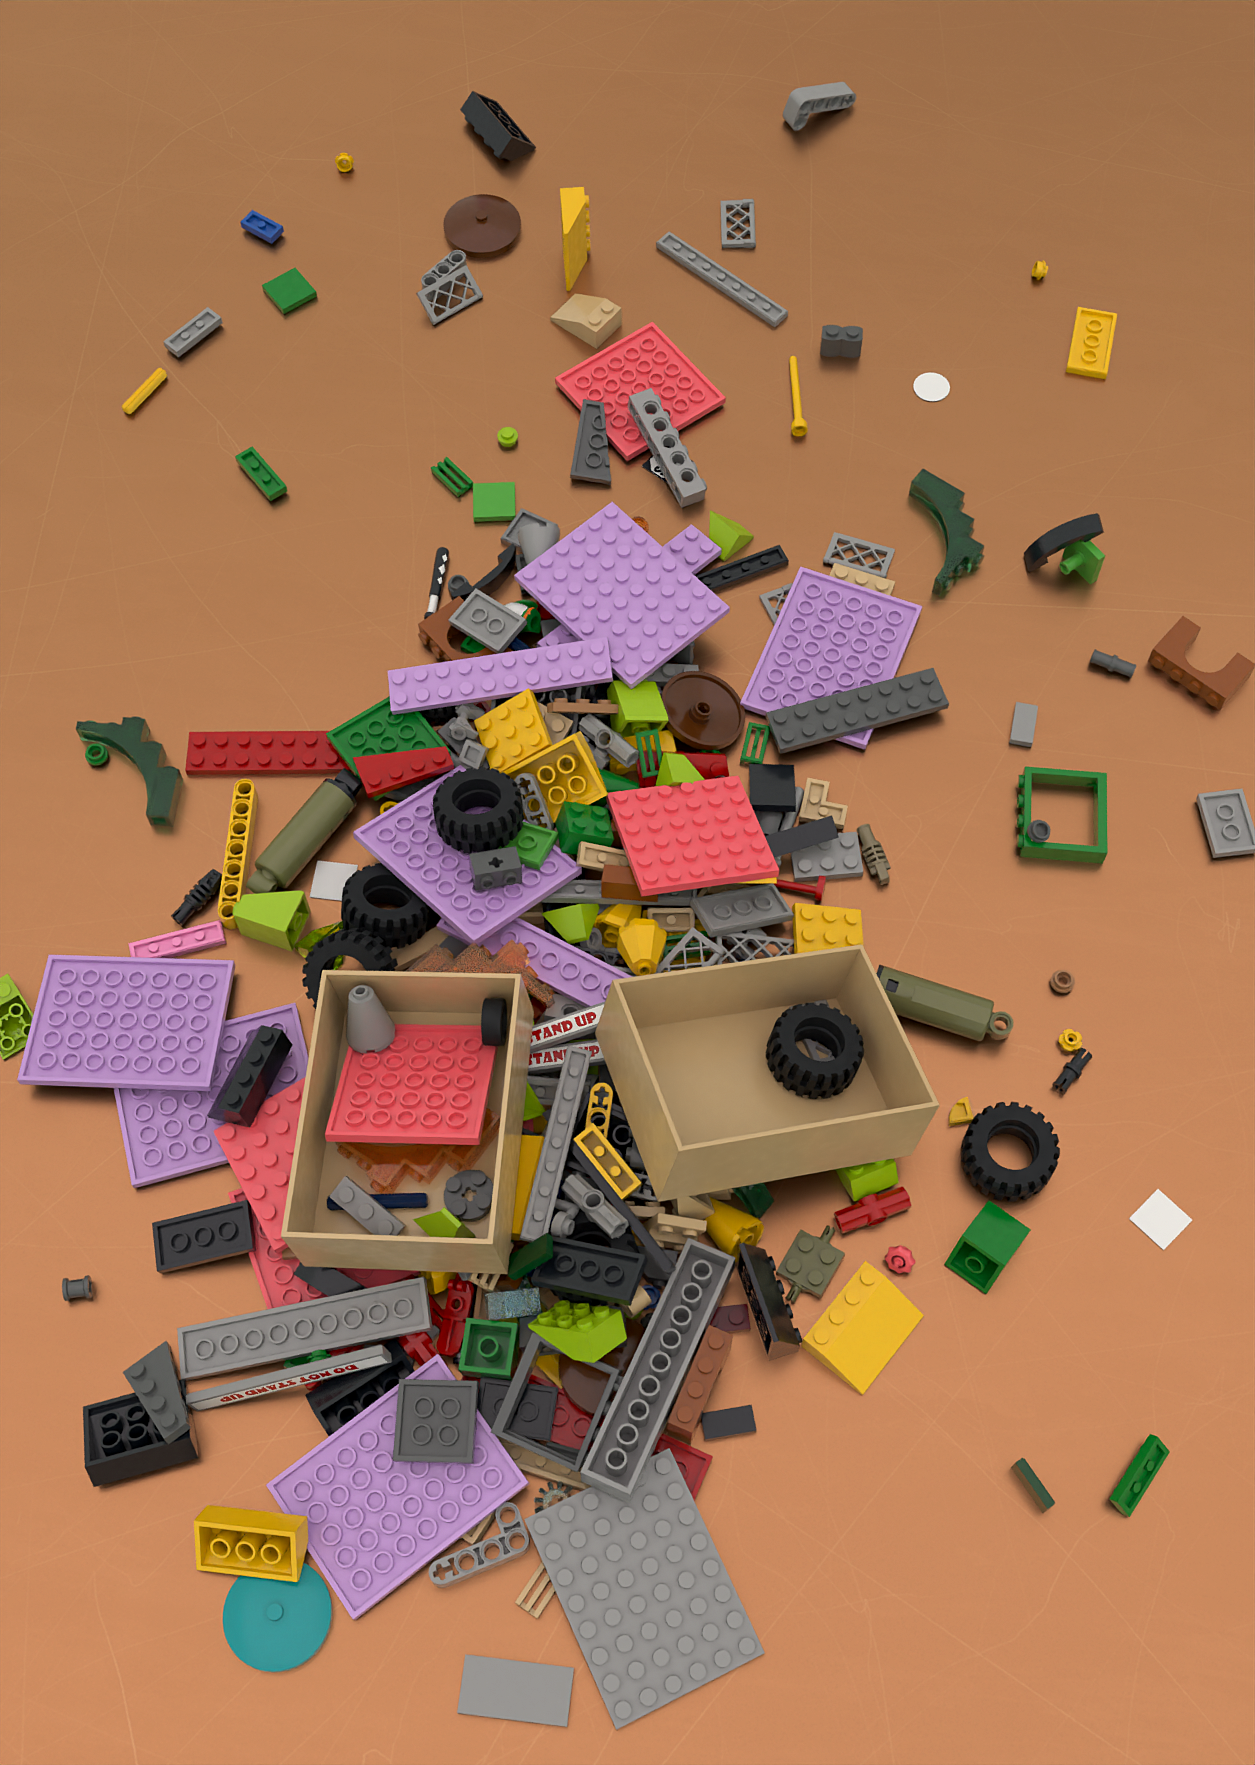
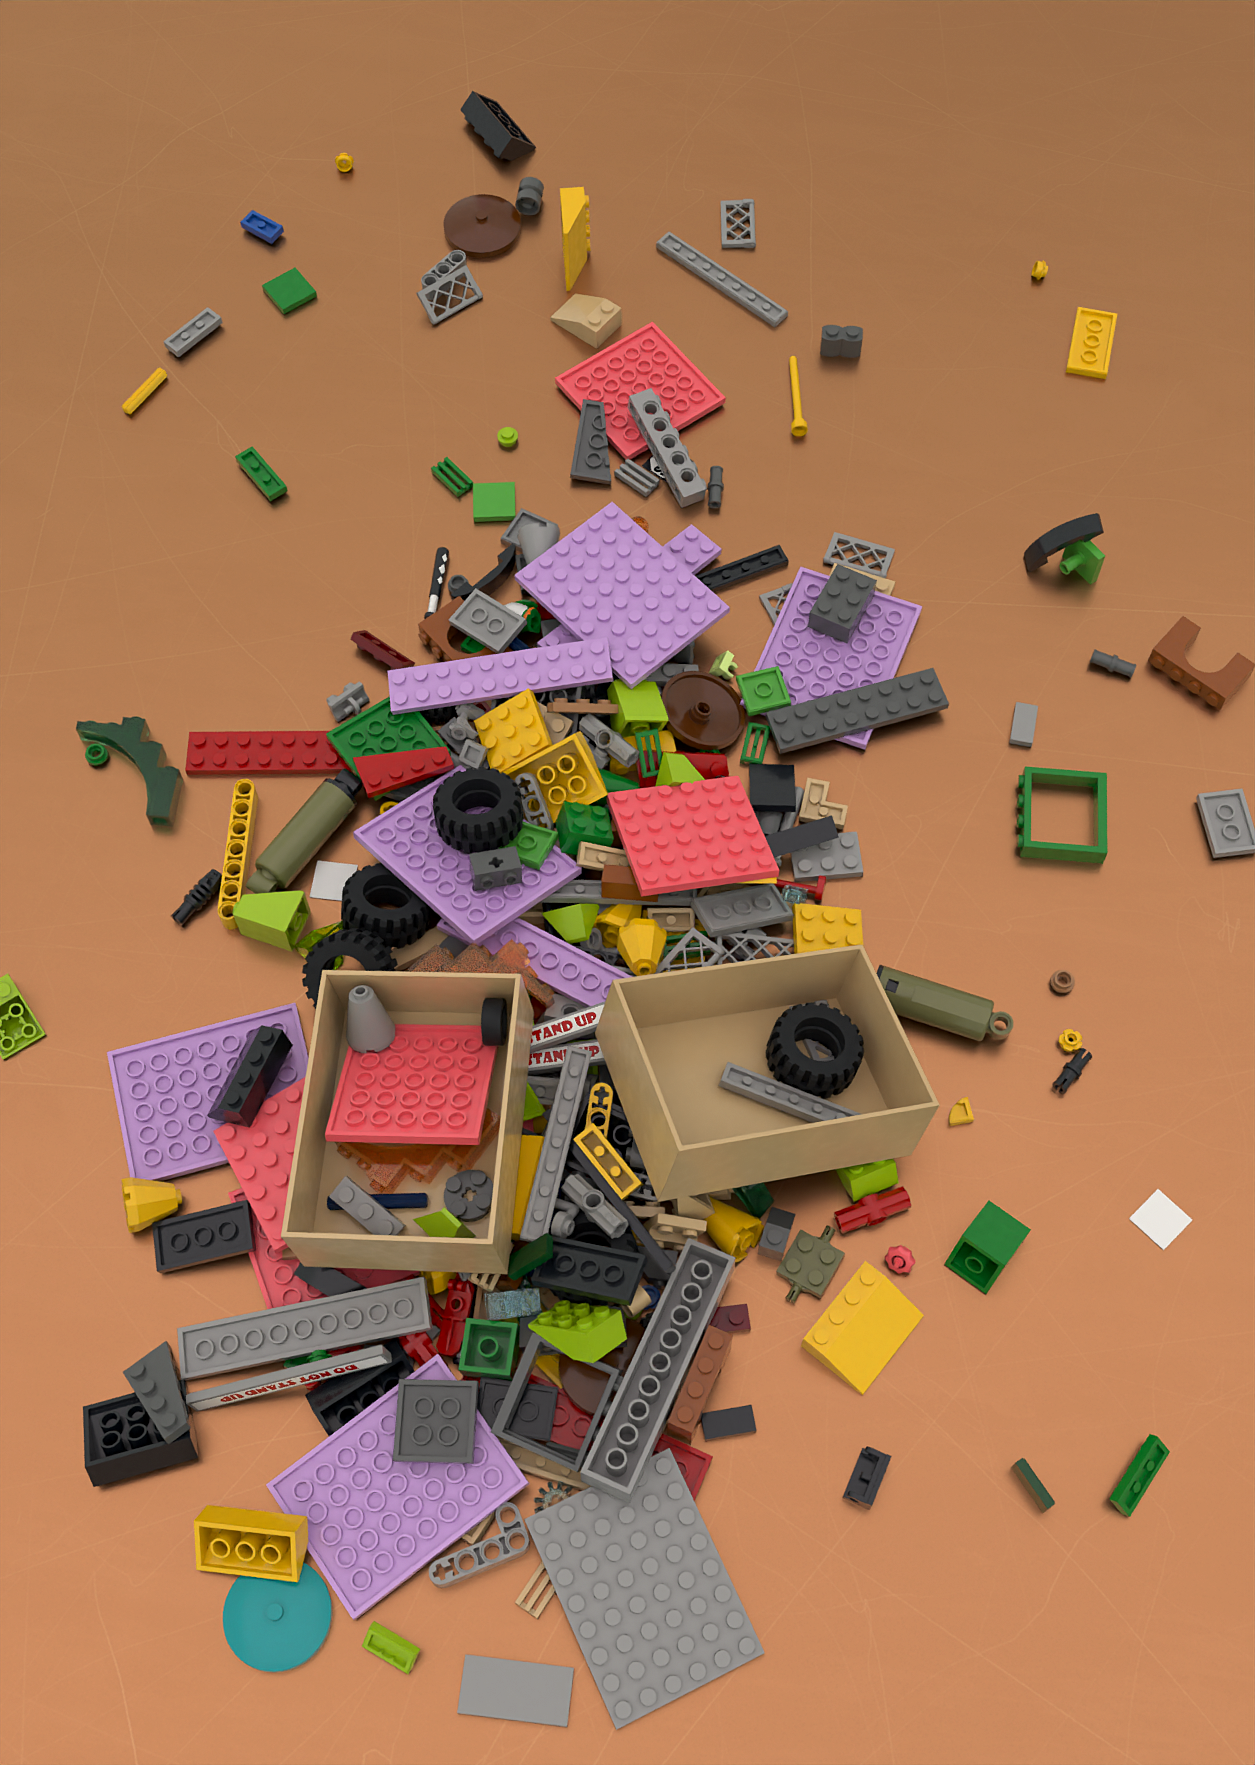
lavender plate [17,955,236,1091] -> none
dark grey bush [62,1275,93,1301] -> none
bright pink tile [128,920,226,958] -> none
lime slope [709,510,754,562] -> none
black slope [736,1243,802,1361] -> none
light grey beam [782,82,856,131] -> none
dark tan hinge [856,824,891,885] -> none
clear green arch [909,469,984,596] -> none
white sticker [913,373,950,401] -> none
black tyre [960,1102,1060,1202] -> none
dark grey plate [1027,820,1050,843] -> none
none -> yellow cone [121,1177,182,1233]
none -> light grey hips [326,682,370,722]
none -> dark red plate [350,630,415,670]
none -> lime plate [362,1621,420,1674]
none -> dark grey wheel [515,177,544,216]
none -> light grey tile [614,459,660,497]
none -> dark grey pin [707,466,724,509]
none -> yellowish green tile [709,650,738,680]
none -> light grey plate [719,1062,861,1123]
none -> bright green tile [736,666,791,716]
none -> dark grey slope [758,1207,796,1262]
none -> clear light blue plate [782,884,809,904]
none -> dark grey brick [808,564,877,643]
none -> black hinge [842,1446,892,1510]

